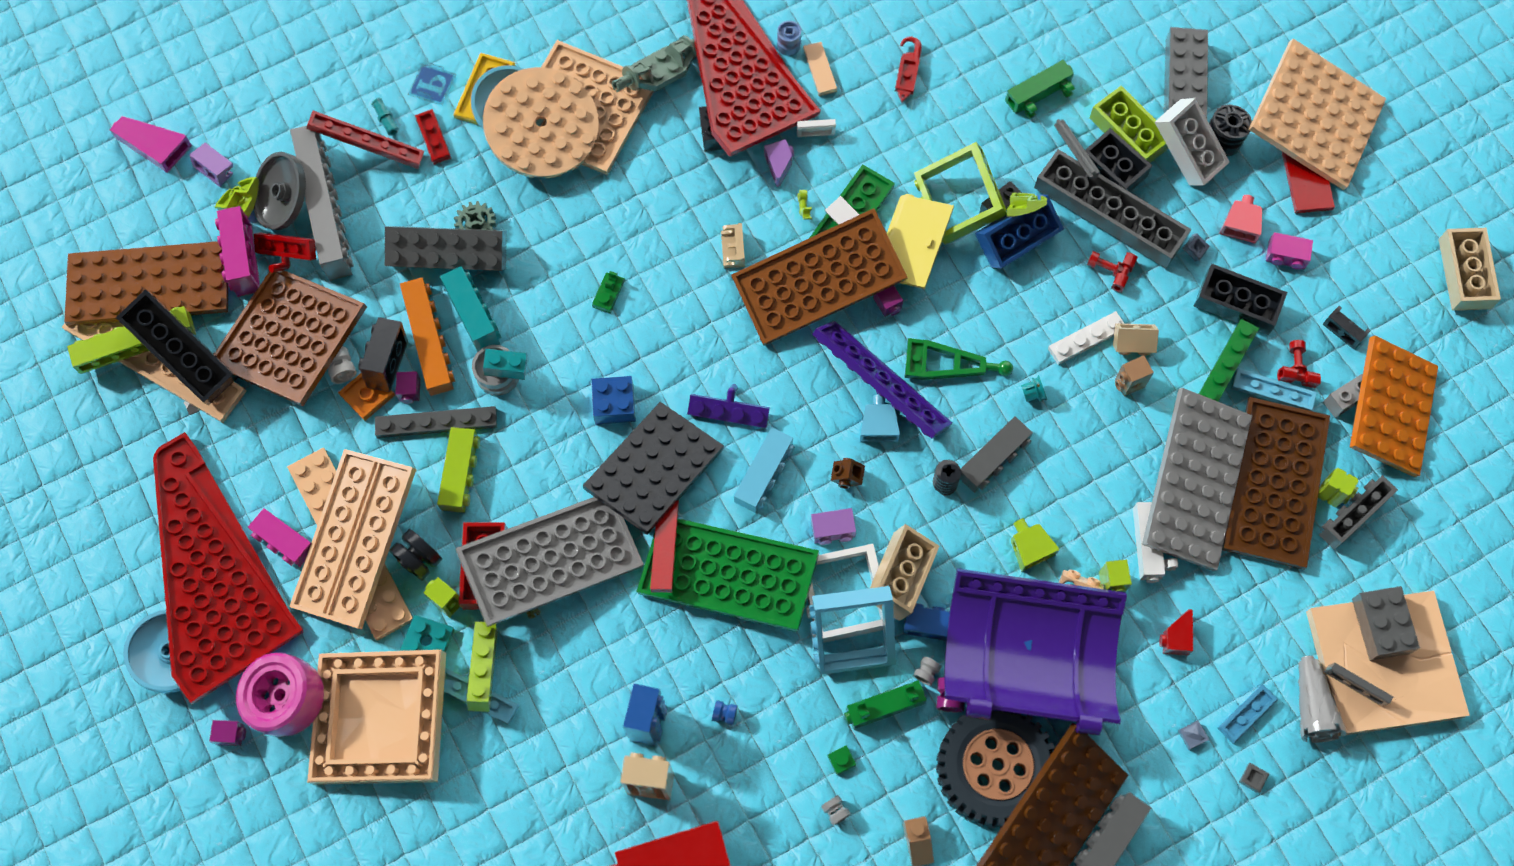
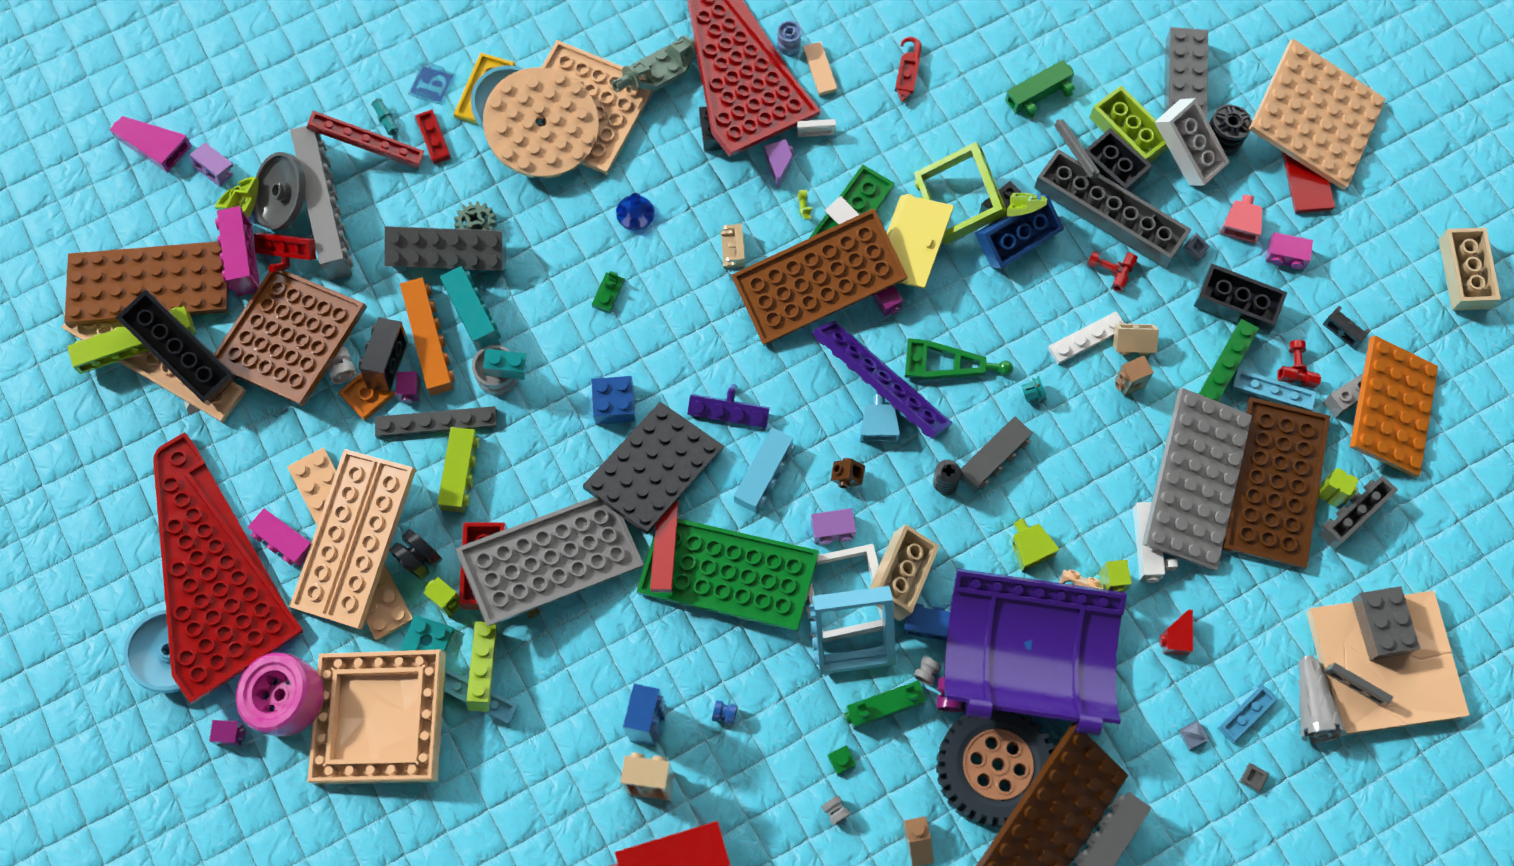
none -> clear blue dish [616,193,654,231]

